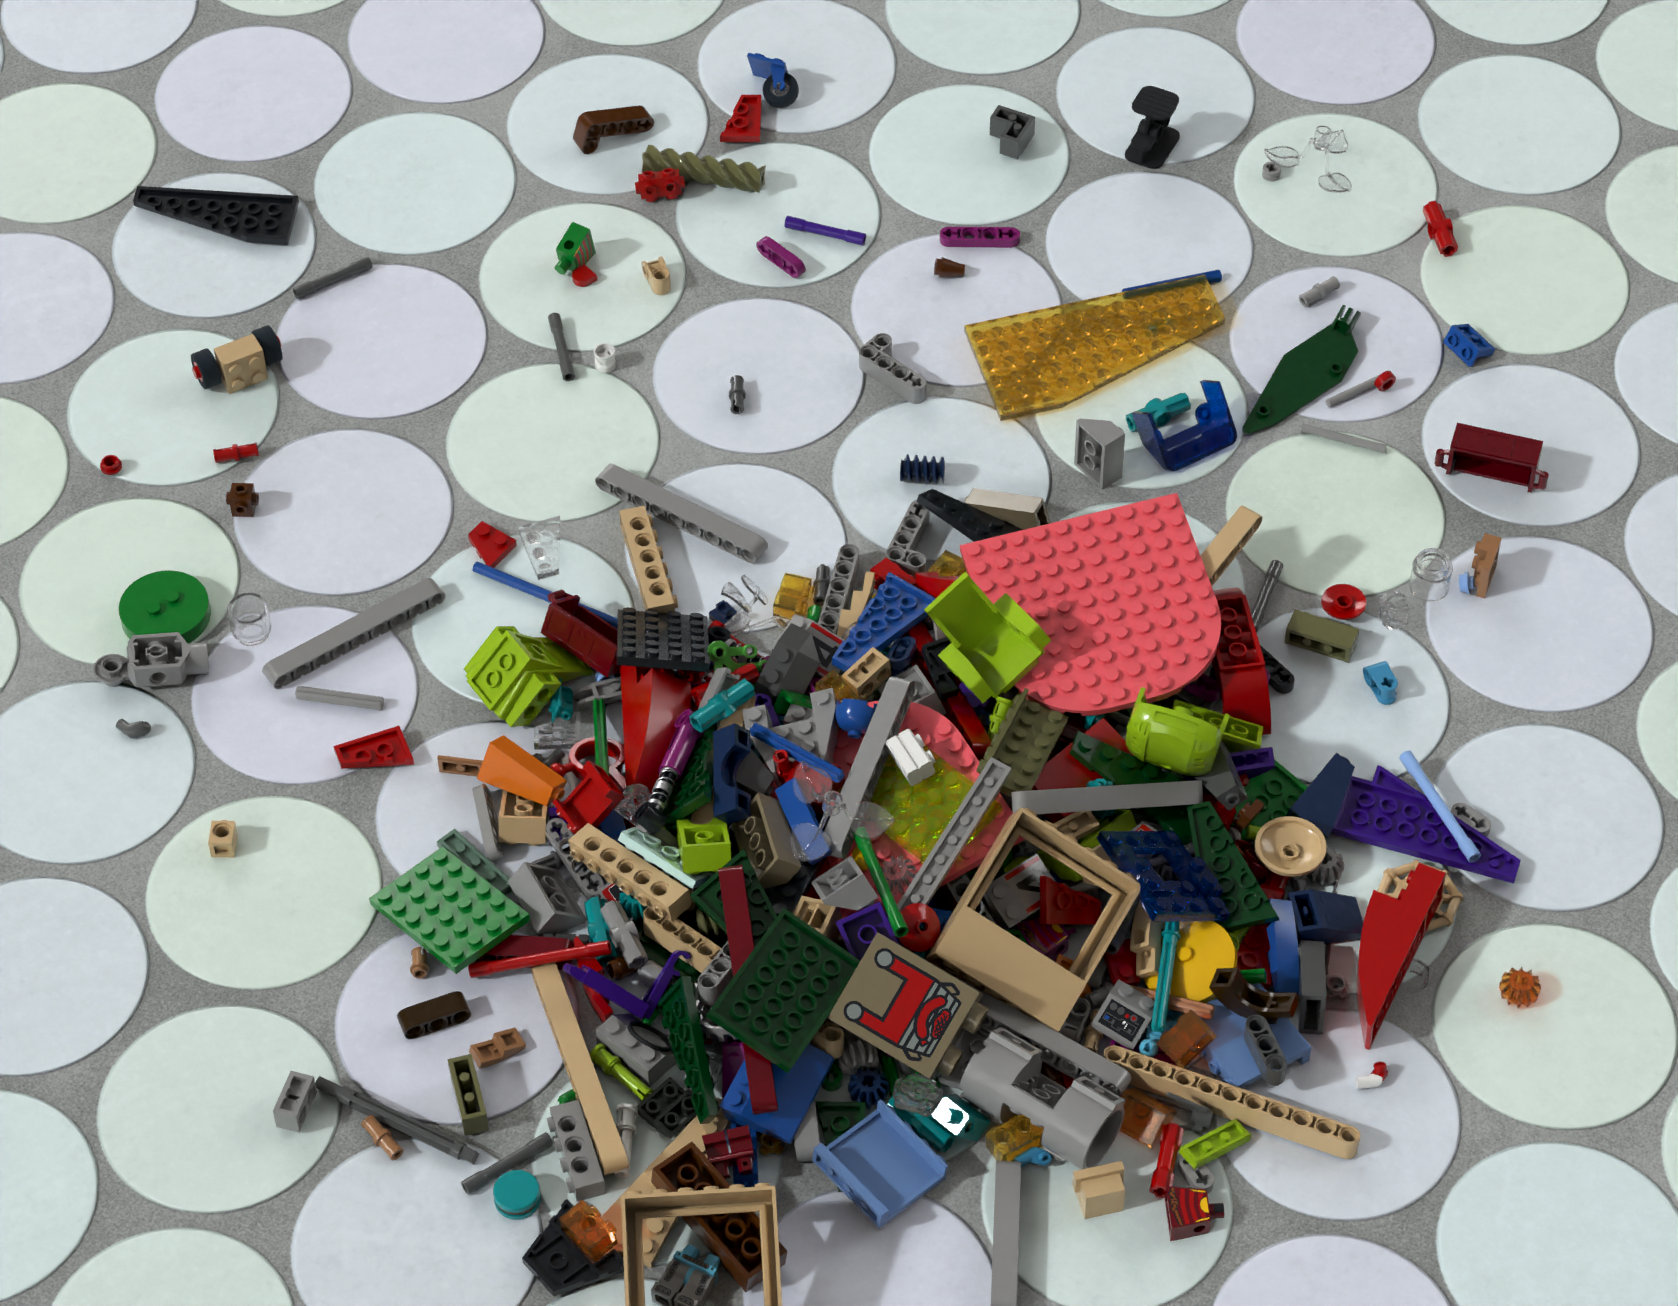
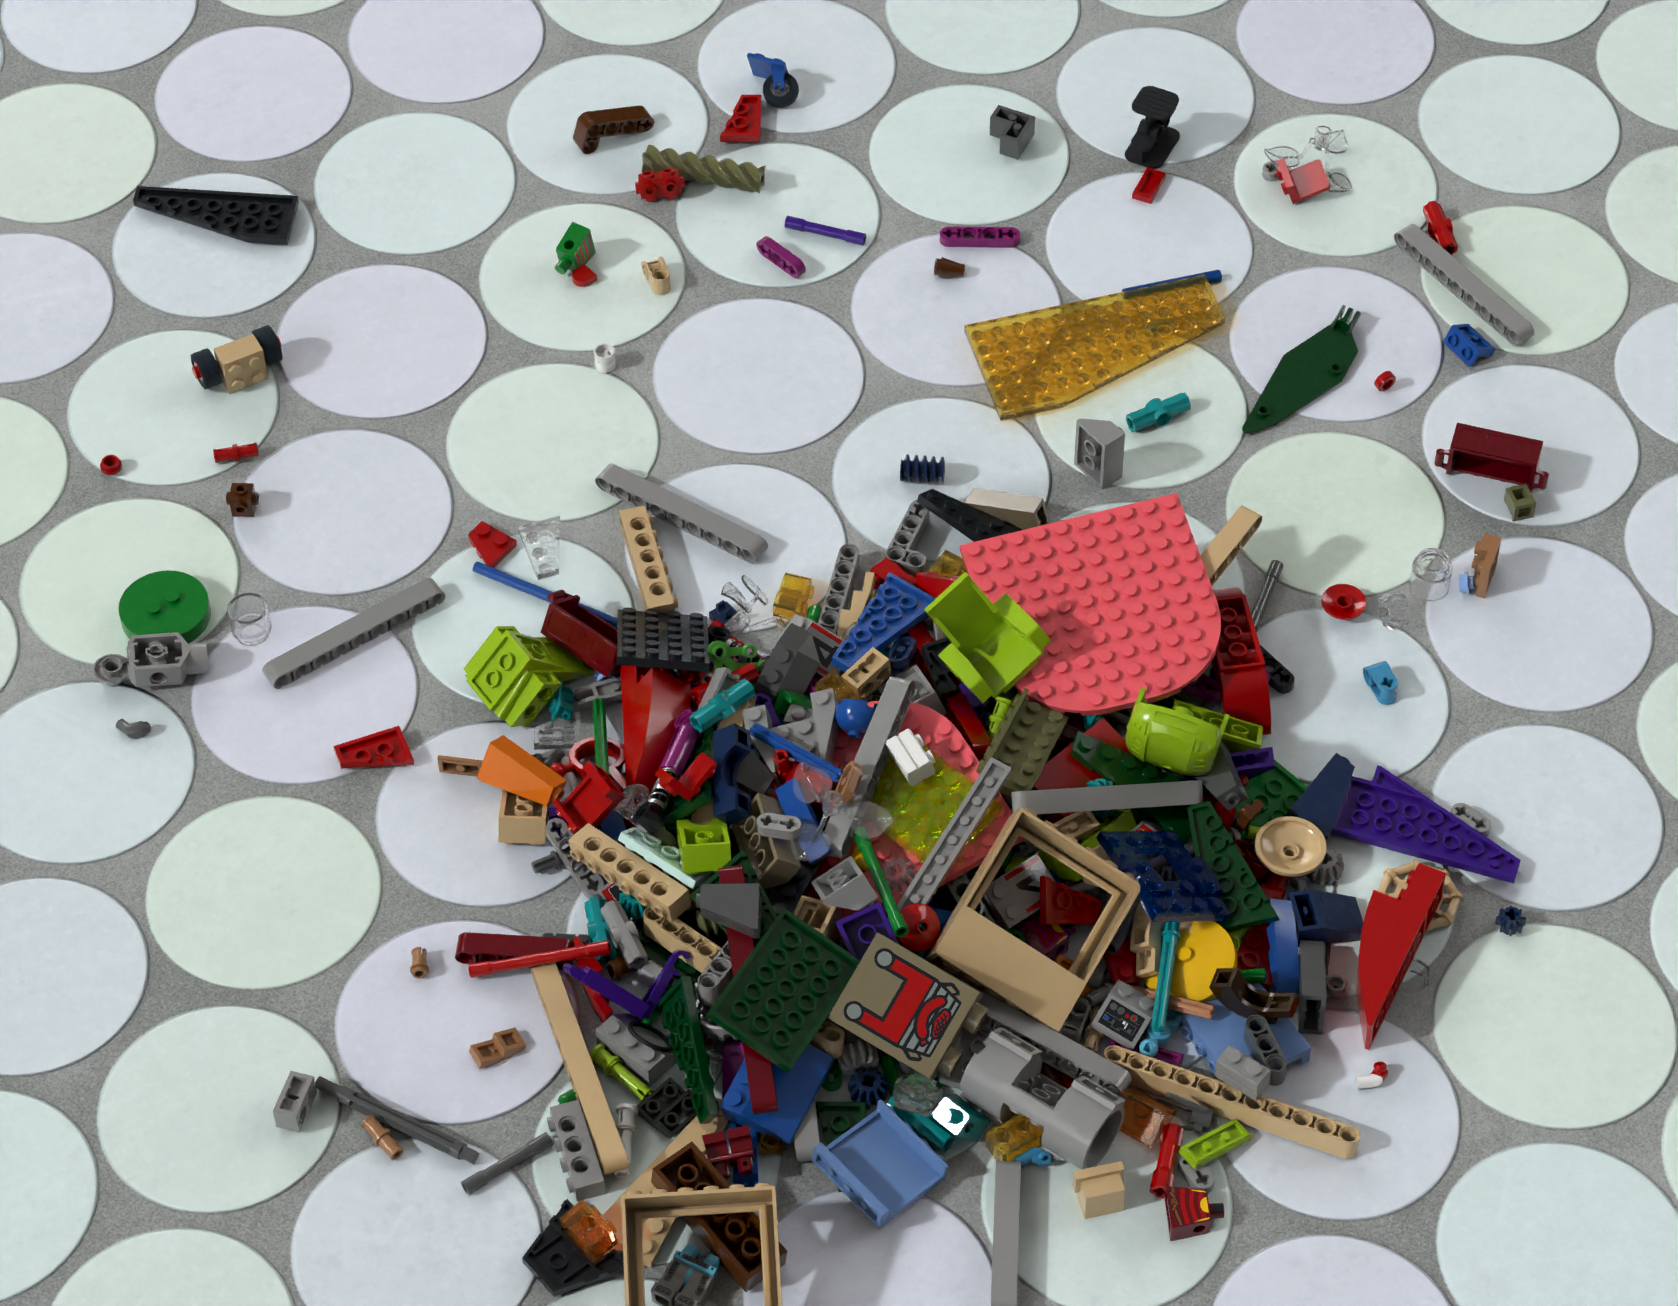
tan brick [208,820,238,858] -> none
dark grey piece [293,256,373,299] -> none
light grey axle [295,686,384,710] -> none
green plate [369,846,531,974] -> none
dark brown beam [397,991,471,1039] -> none
sand green tile [437,828,512,895] -> none
olive brick [447,1054,489,1136] -> none
light grey beam [472,784,504,862] -> none
teal head [493,1170,541,1220] -> none
light grey slope [508,862,587,936] -> none
dark grey piece [548,313,575,381] -> none
dark grey pin [729,375,746,414] -> none
dark grey axle [813,564,830,606] -> none
light grey beam [859,333,926,404] -> none
clear blue windscreen [1132,380,1237,471] -> none
clear orange brick [1156,1010,1217,1068] -> none
olive brick [1284,609,1359,663] -> none
light grey pin [1299,276,1340,307] -> none
light grey bar [1301,423,1387,453] -> none
light grey bar [1325,375,1379,407] -> none
light blue piece [1399,751,1481,863] -> none
clear orange gear [1499,967,1541,1008] -> none
none -> red bracket [654,753,717,801]
none -> dark grey slope [696,883,762,939]
none -> light grey beam [756,813,802,840]
none -> medium nougat plate [833,761,863,806]
none -> red tile [1132,167,1166,204]
none -> light grey brick [1215,1045,1271,1101]
none -> bracket [1276,158,1330,204]
none -> light grey beam [1394,224,1534,346]
none -> dark blue gear [1495,906,1526,936]
none -> olive brick [1504,484,1536,522]

